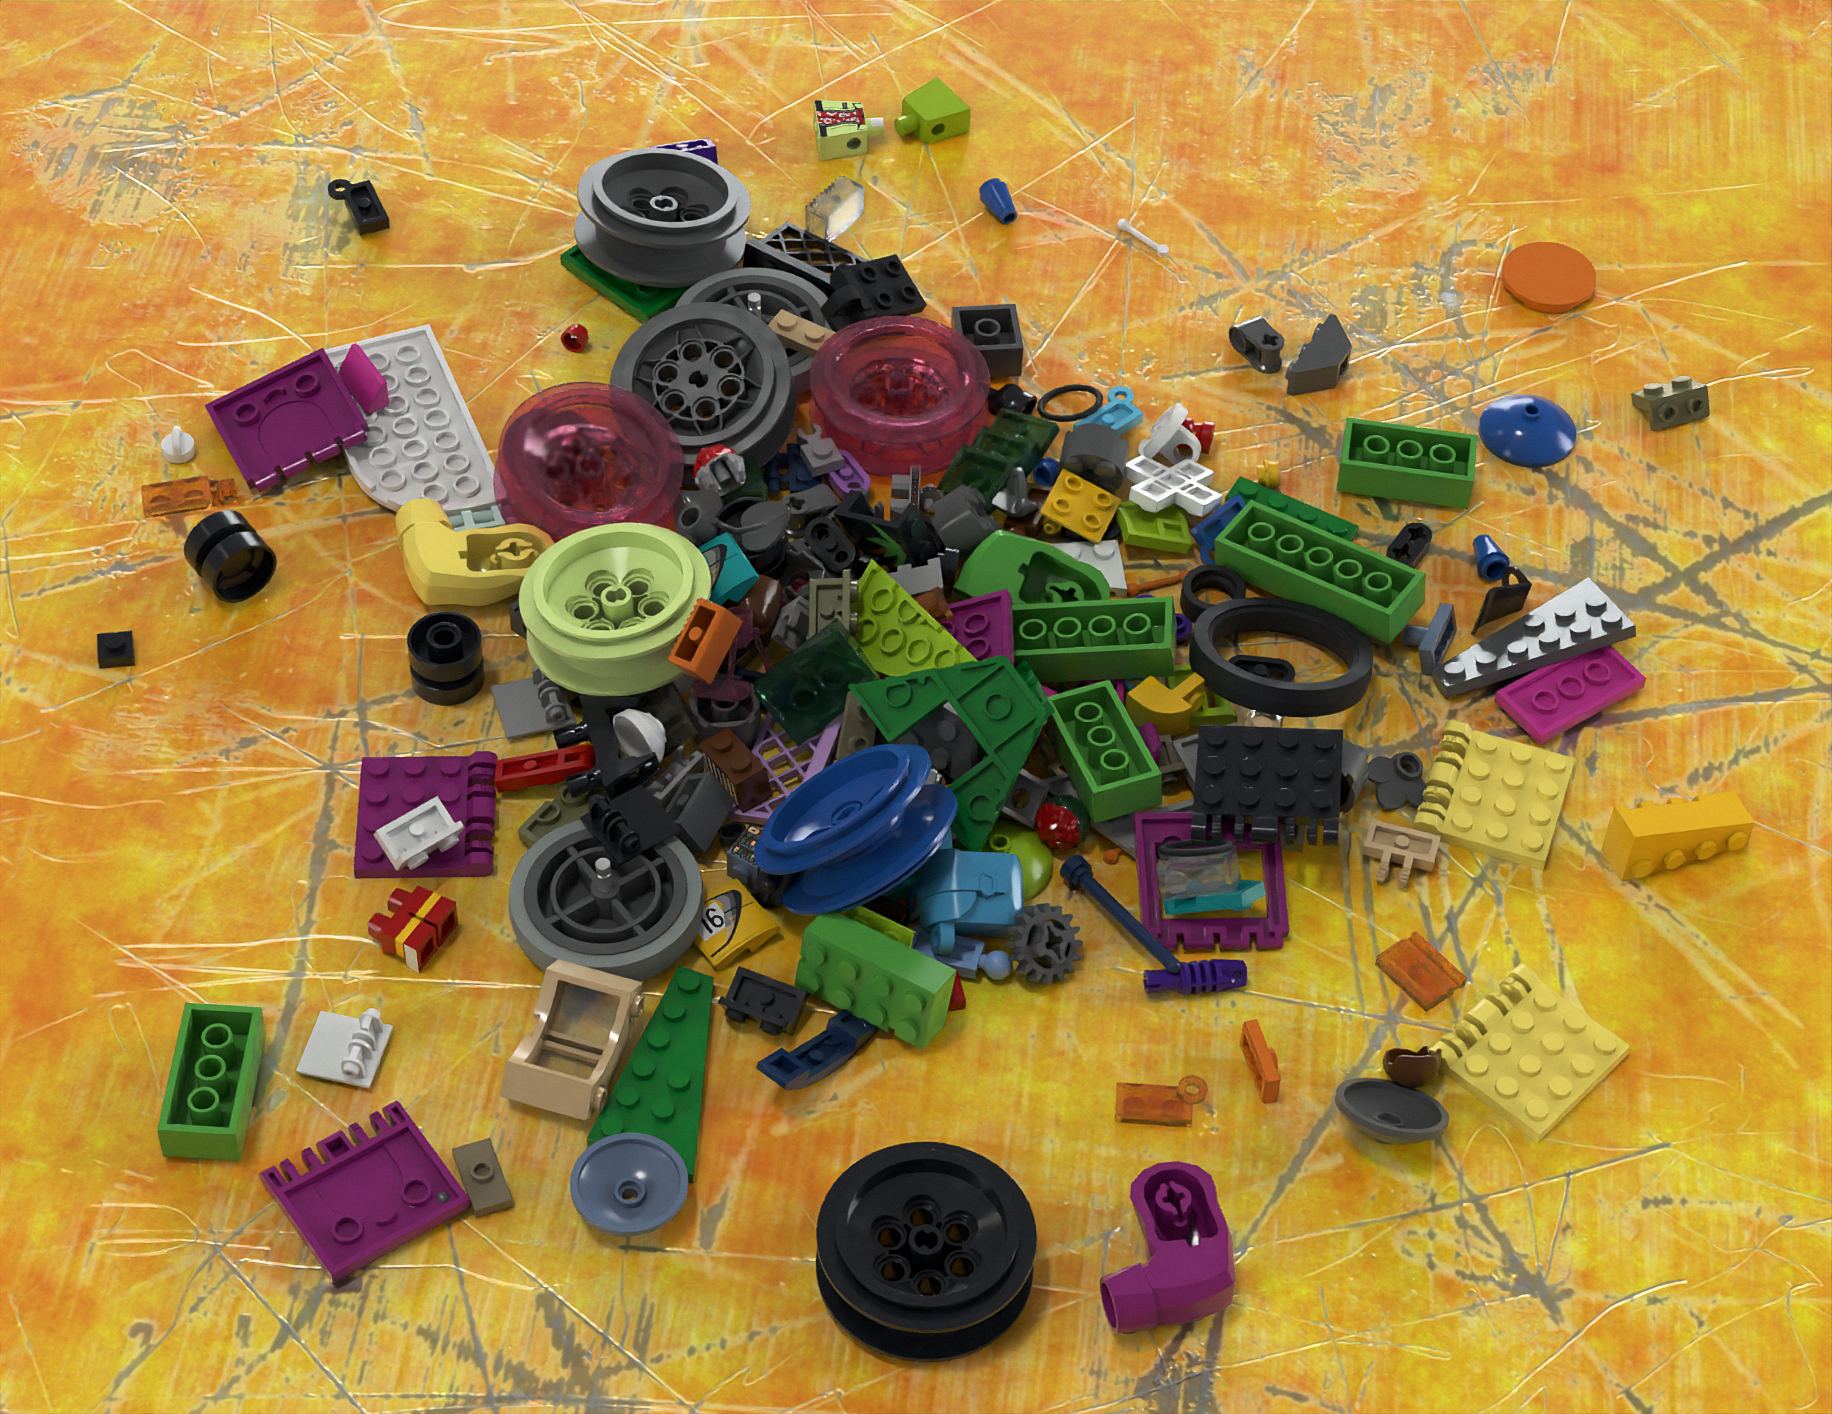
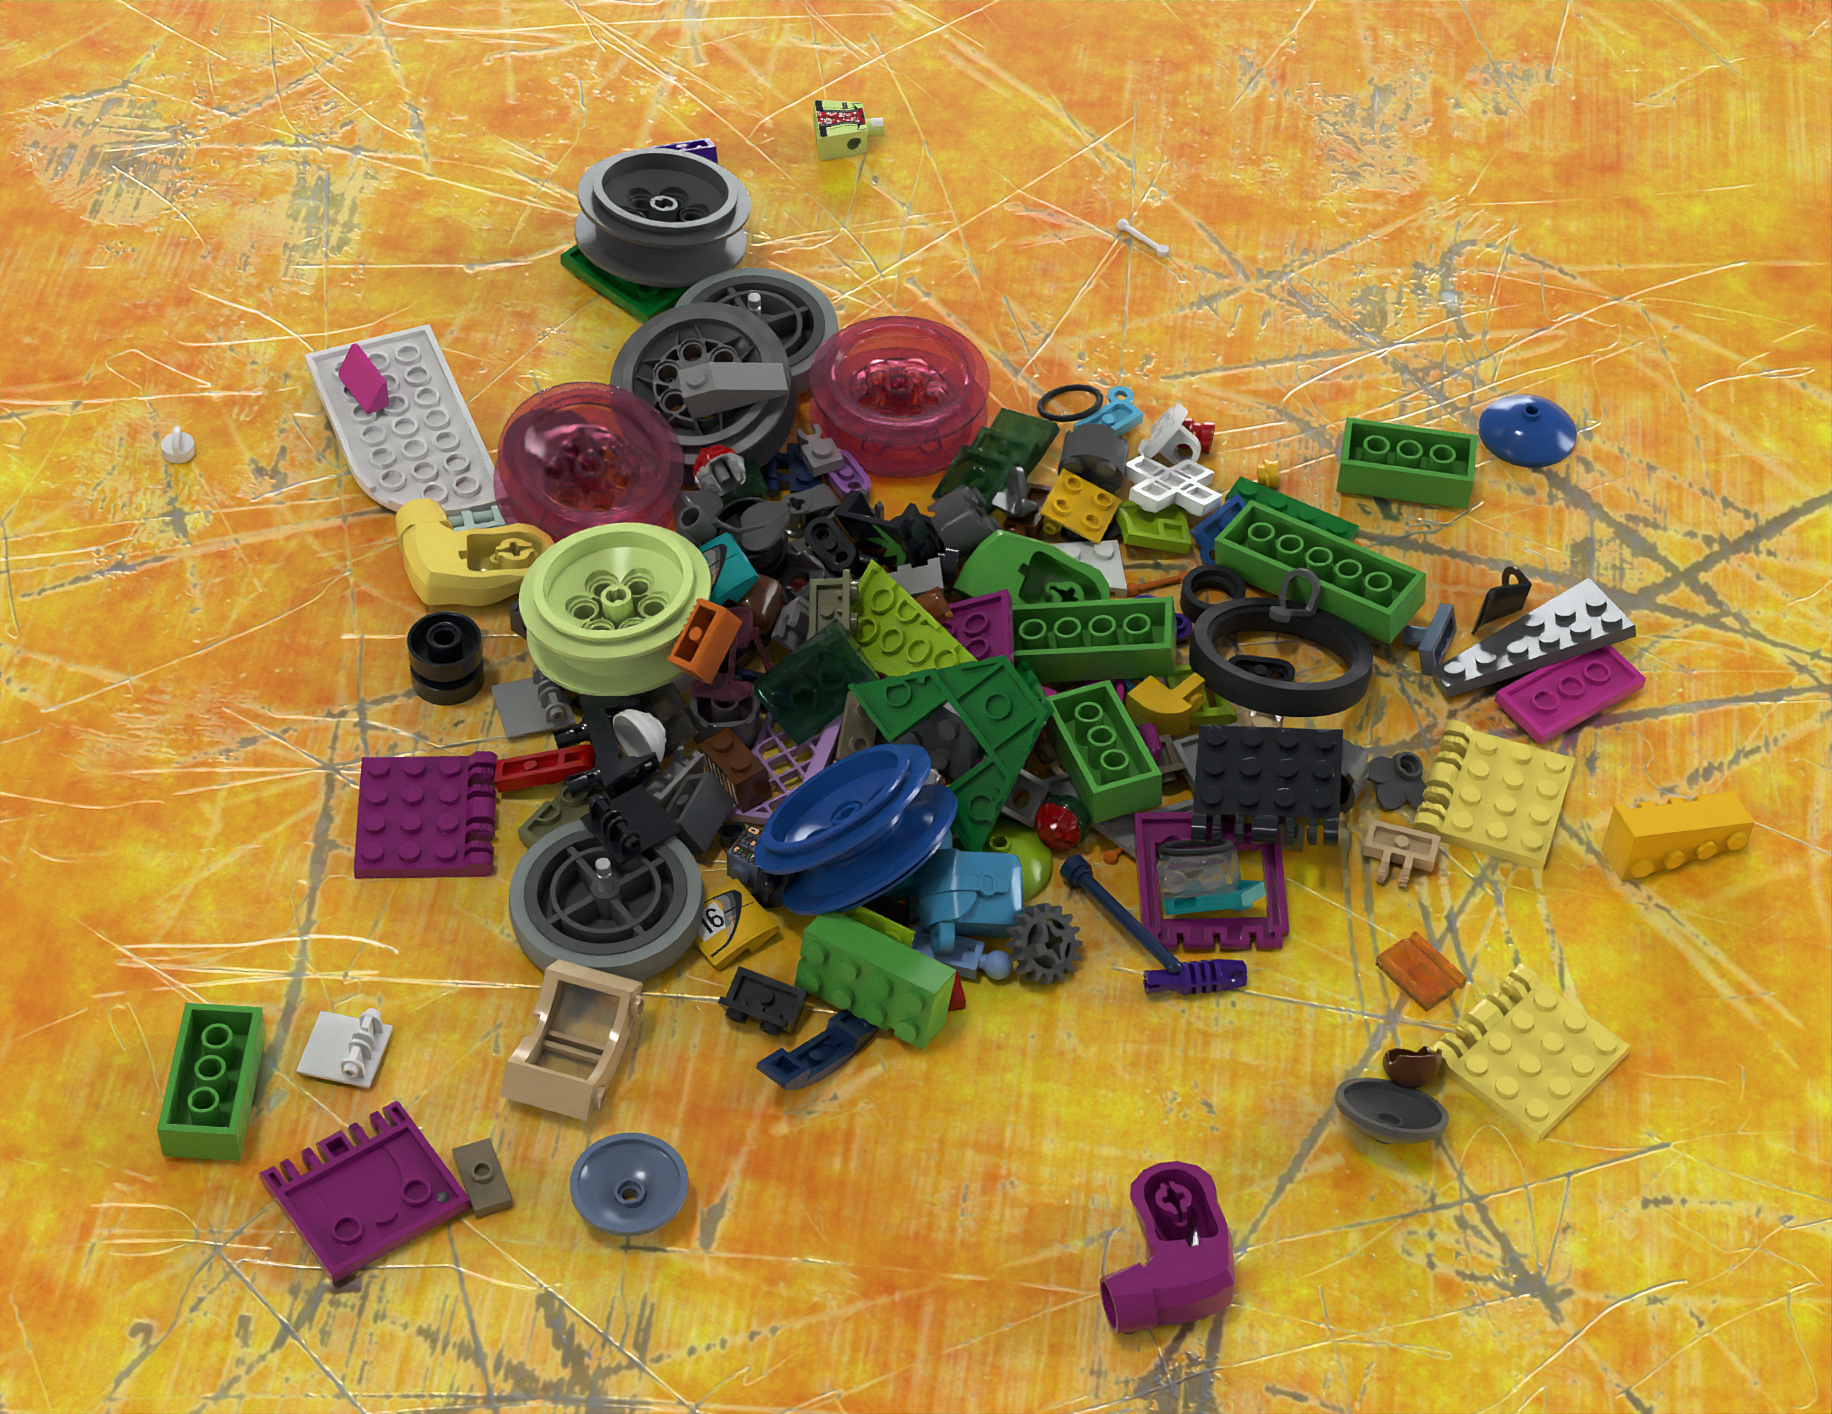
black plate [97,630,135,669] -> none
clear orange hinge [141,475,238,519] -> none
black wheel [184,510,277,603] -> none
magenta hinge [205,348,370,493] -> none
black hinge [328,179,390,235] -> none
red hips [367,886,458,973] -> none
white bracket [374,796,464,871] -> none
red hinge [561,324,589,353] -> none
green wing [587,966,714,1184] -> none
black fence [743,222,869,298] -> none
tan plate [768,309,837,361] -> none
clear brick [805,176,865,242] -> none
black wheel [816,1142,1037,1362] -> none
black plate [820,254,927,335] -> none
light grey hips [890,465,944,520] -> none
lime torso [894,77,971,144] -> none
dark grey brick [950,304,1023,379] -> none
black piece [975,383,1037,424] -> none
blue cone [979,178,1018,224] -> none
blue plate [1033,457,1059,487] -> none
clear orange hinge [1115,1075,1208,1128] -> none
dark grey piece [1229,316,1284,374] -> none
orange plate [1240,1019,1281,1104] -> none
dark grey slope [1285,313,1352,396] -> none
black beam [1386,523,1432,569] -> none
blue cone [1473,534,1510,581] -> none
orange tile [1501,241,1596,313] -> none
olive bracket [1631,376,1710,431] -> none
none -> light grey slope [678,362,789,419]
none -> dark grey piece [1269,568,1321,623]

